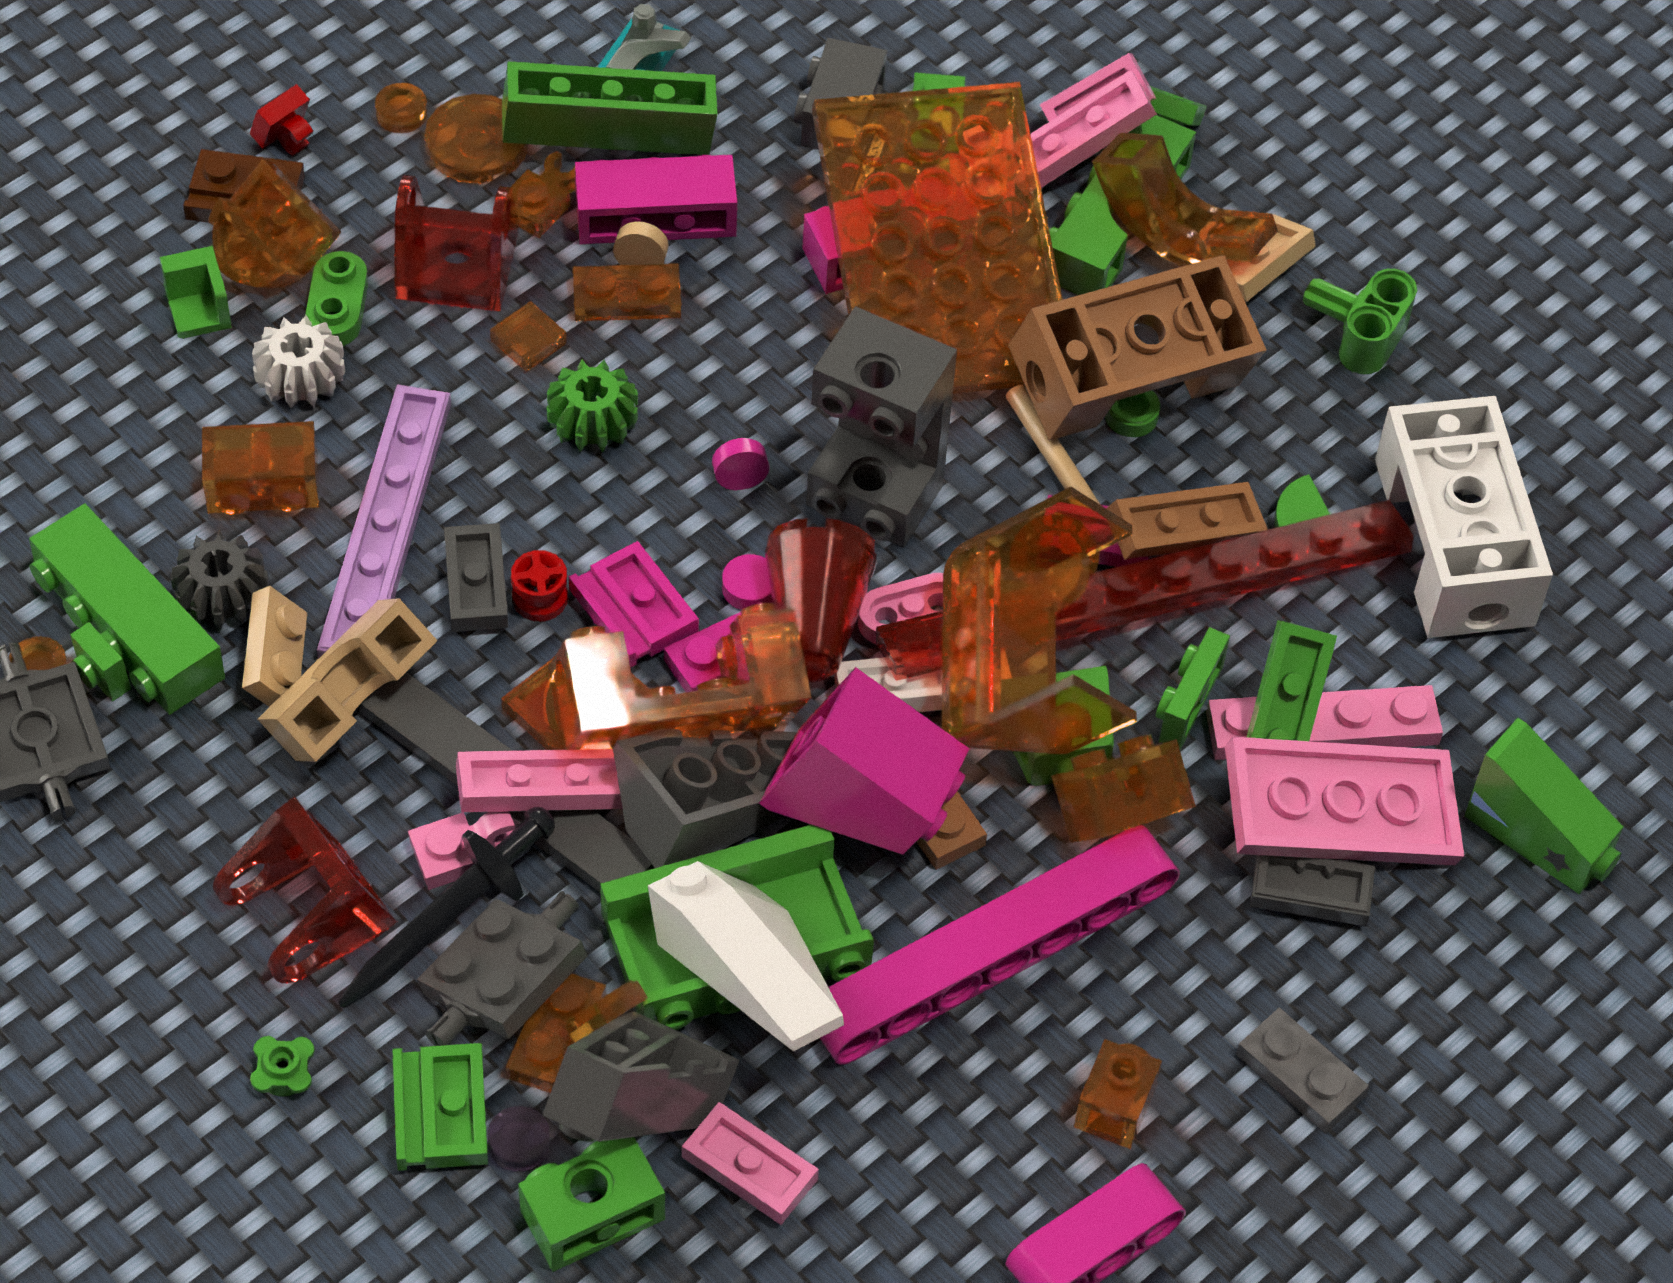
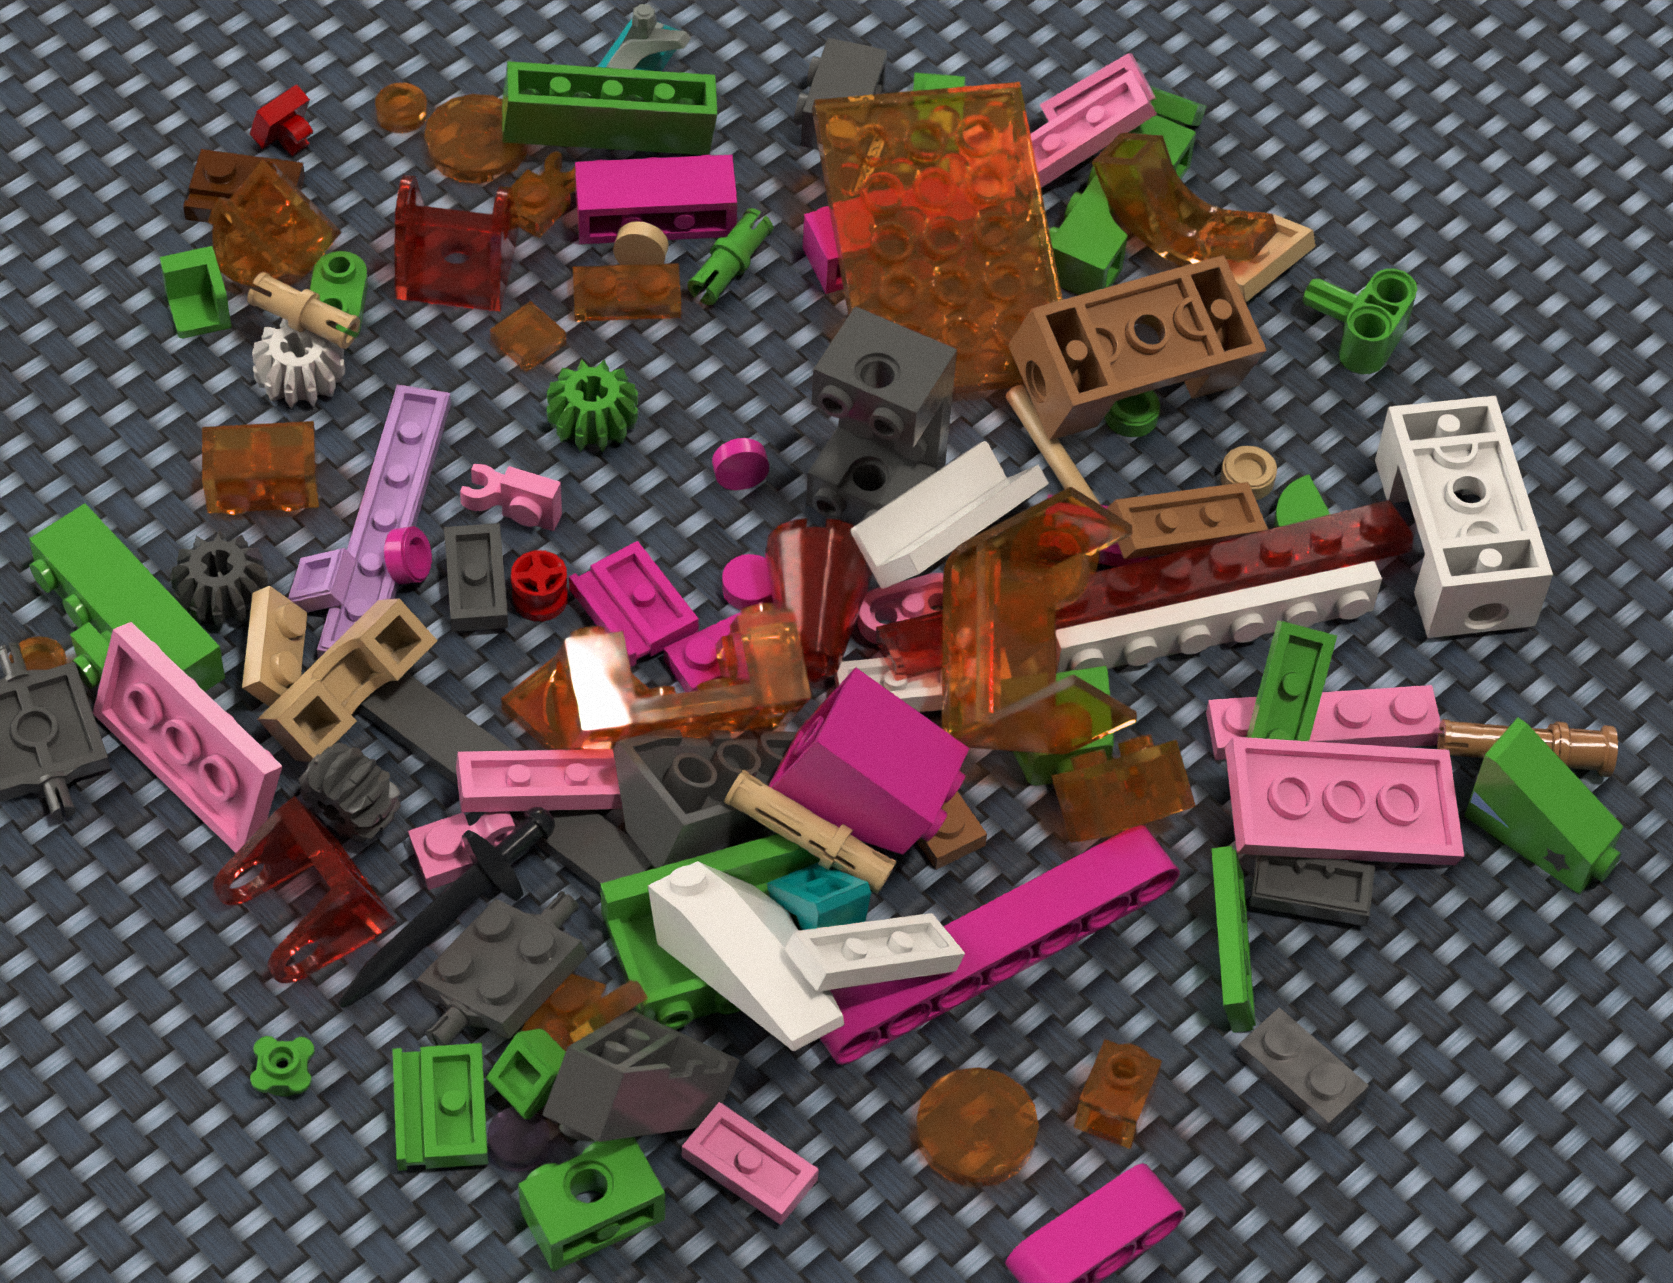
bright green plate [1155,627,1230,752] -> none
none -> bright pink plate [93,622,283,858]
none -> tan pin [247,272,360,349]
none -> lavender tile [288,548,356,612]
none -> dark grey gear [299,742,401,843]
none -> dark pink tile [384,526,432,584]
none -> bright pink plate [460,464,562,531]
none -> bright green slope [486,1029,566,1120]
none -> bright green pin [687,208,774,305]
none -> tan pin [724,769,897,894]
none -> teal slope [766,862,871,930]
none -> white plate [784,913,965,992]
none -> white panel [851,441,1049,589]
none -> clear orange tile [916,1067,1039,1186]
none -> white plate [1049,561,1382,673]
none -> bright green tile [1211,846,1256,1033]
none -> tan tile [1220,446,1277,500]
none -> medium nougat pin [1437,719,1618,777]

